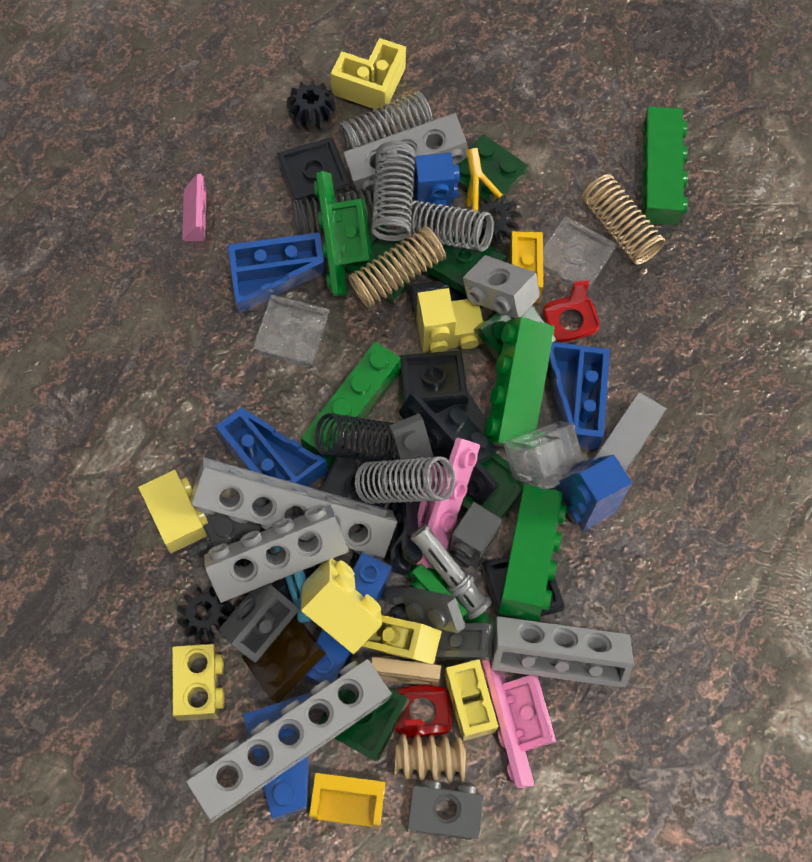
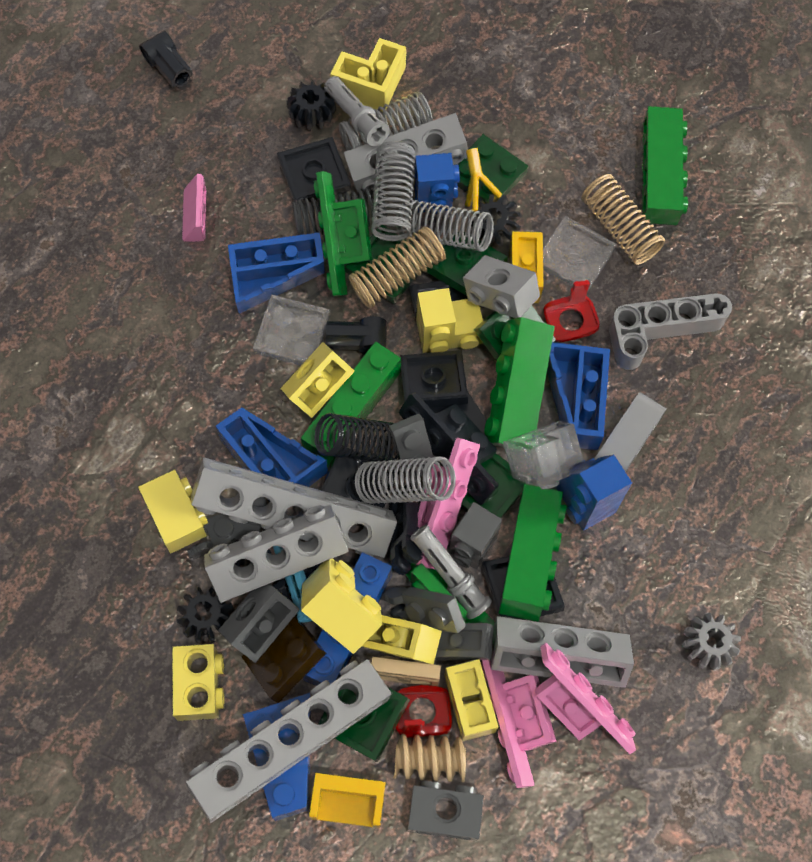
none -> black piece [139,31,193,88]
none -> light yellow brick [281,342,354,418]
none -> light grey pin [324,76,390,146]
none -> black piece [326,316,387,355]
none -> bright pink bracket [535,643,636,754]
none -> light grey beam [609,294,732,370]
none -> light grey gear [682,613,741,671]

